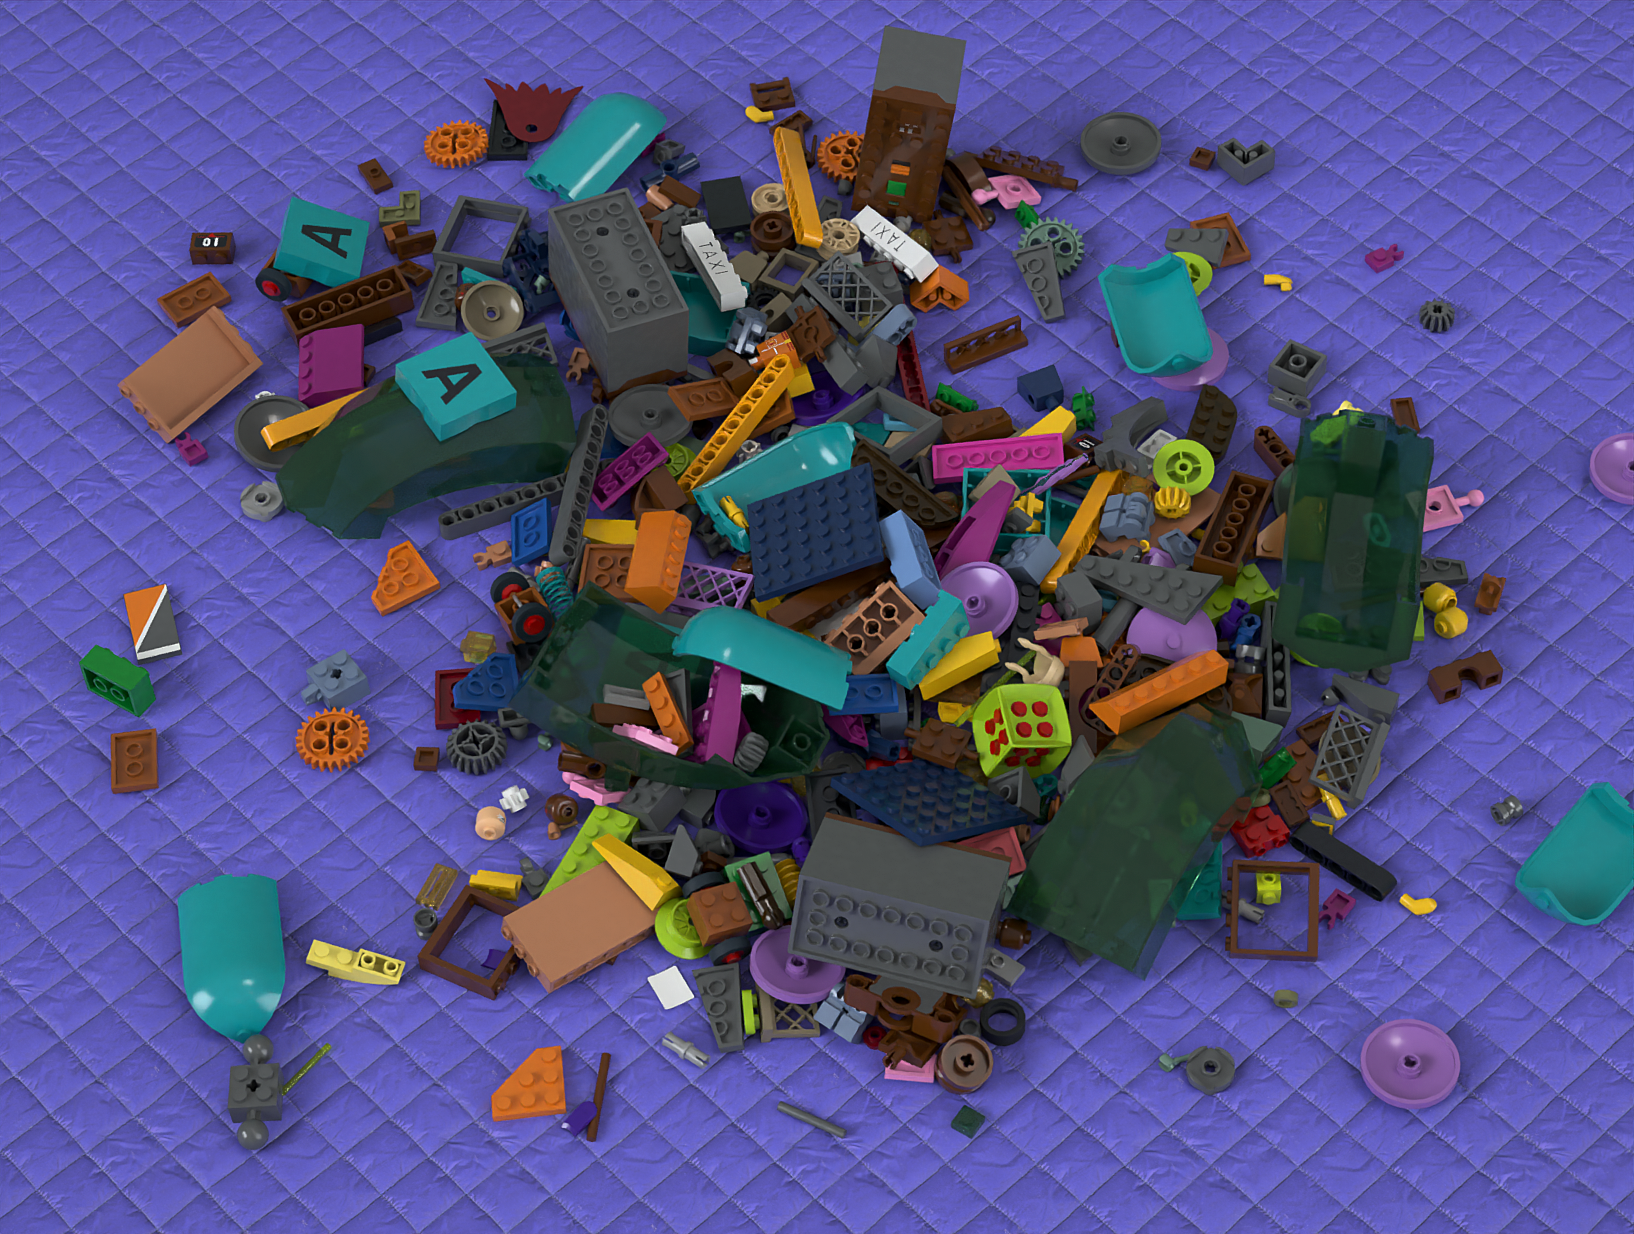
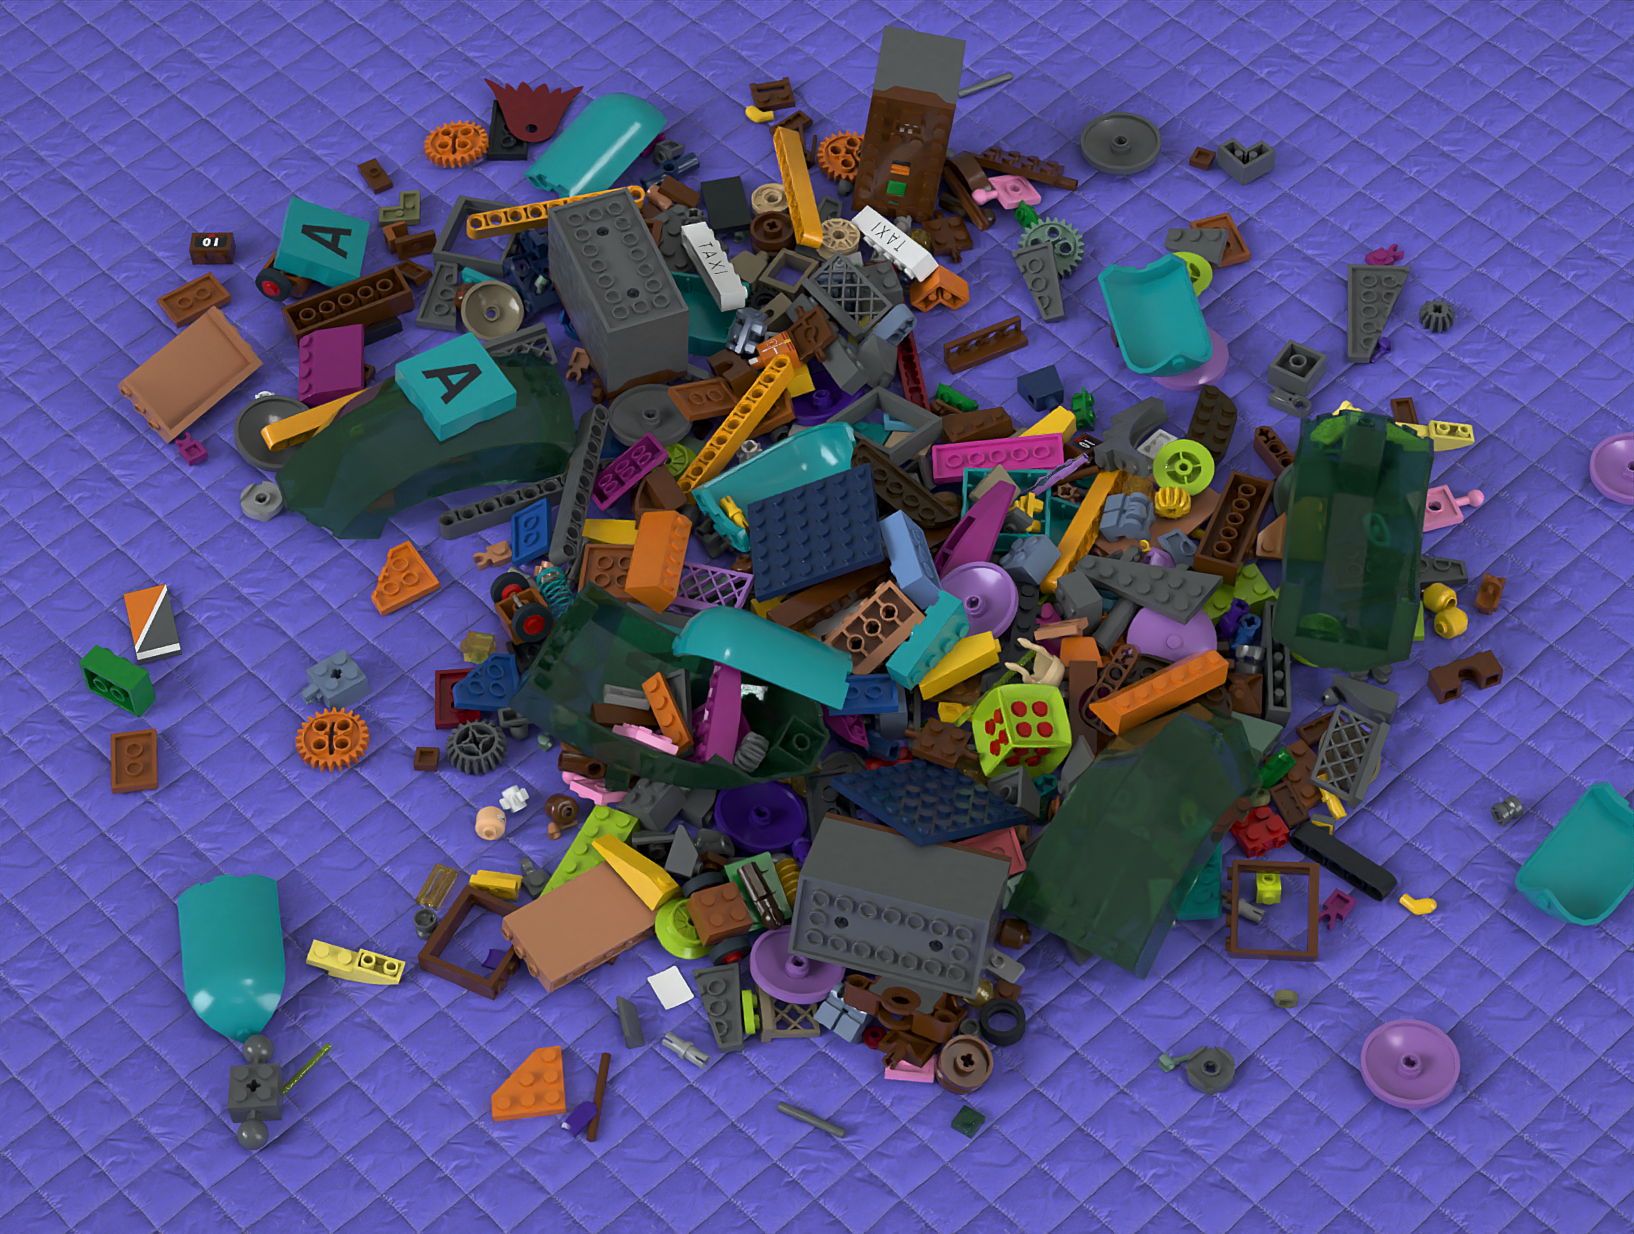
yellow arm [1264,274,1293,291] -> none
none -> light orange beam [466,186,645,240]
none -> dark grey slope [616,996,645,1049]
none -> dark grey bar [958,72,1013,98]
none -> reddish brown plate [991,979,1022,1002]
none -> nougat gear [1053,483,1080,503]
none -> dark grey wing [1347,264,1411,363]
none -> dark purple hand [1370,337,1391,364]
none -> light yellow slope [1384,420,1475,452]

